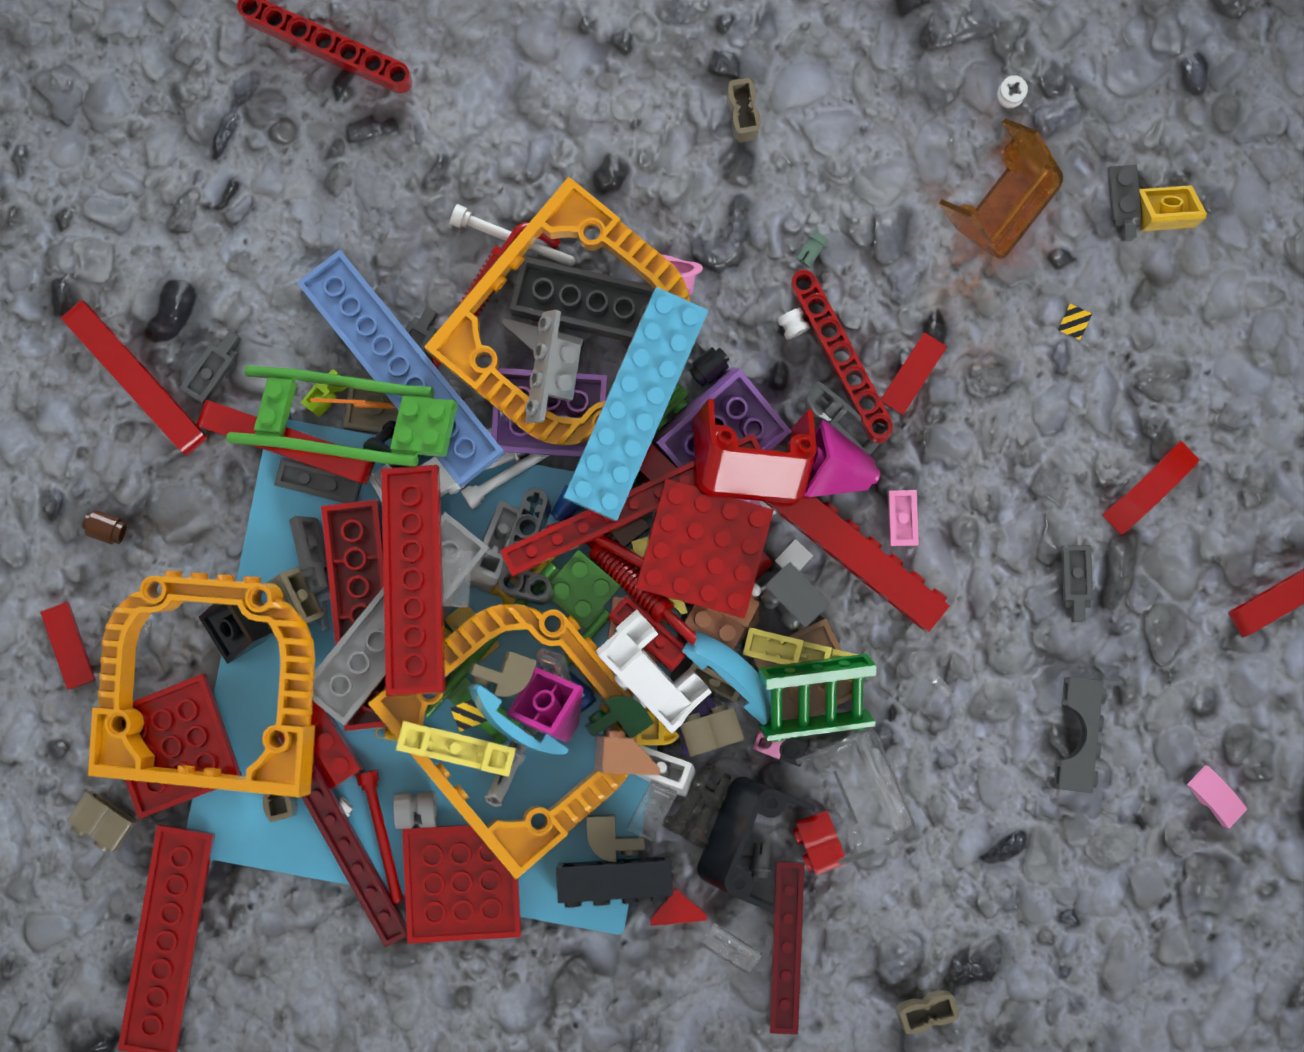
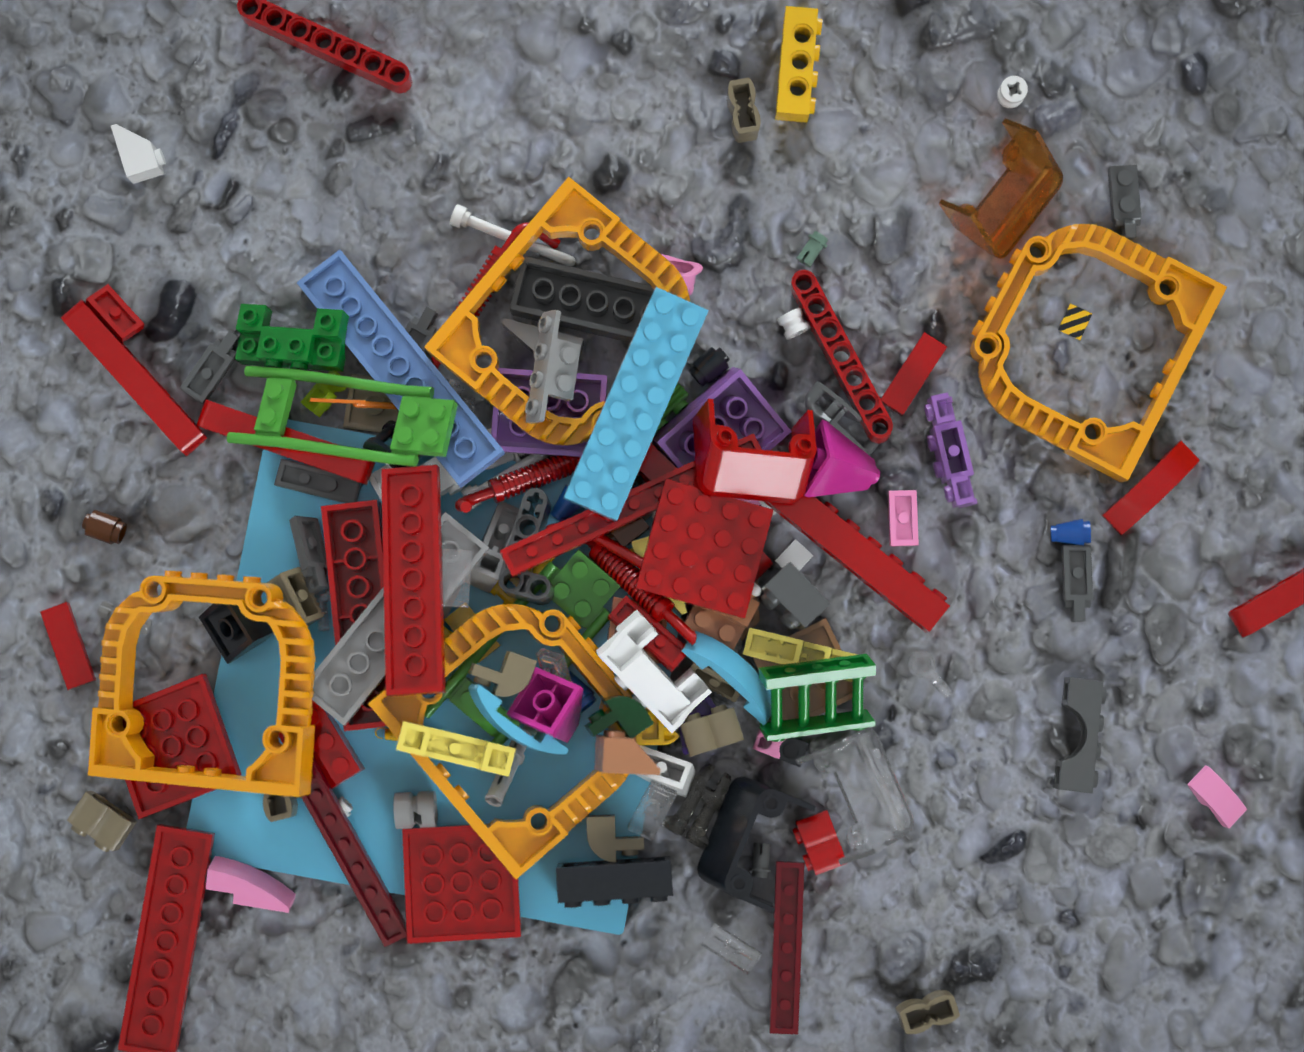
red piece [355,769,403,904] -> none
sticker [450,699,487,732] -> none
red slope [650,887,707,926] -> none
yellow slope [1139,185,1207,231] -> none
none -> red plate [86,284,144,343]
none -> white slope [111,124,166,184]
none -> bright pink slope [206,856,296,913]
none -> green bracket [235,304,349,372]
none -> red piece [455,456,581,513]
none -> yellow brick [775,6,822,123]
none -> medium lavender bracket [924,392,977,508]
none -> light orange arch [970,224,1227,483]
none -> blue cone [1050,519,1091,546]

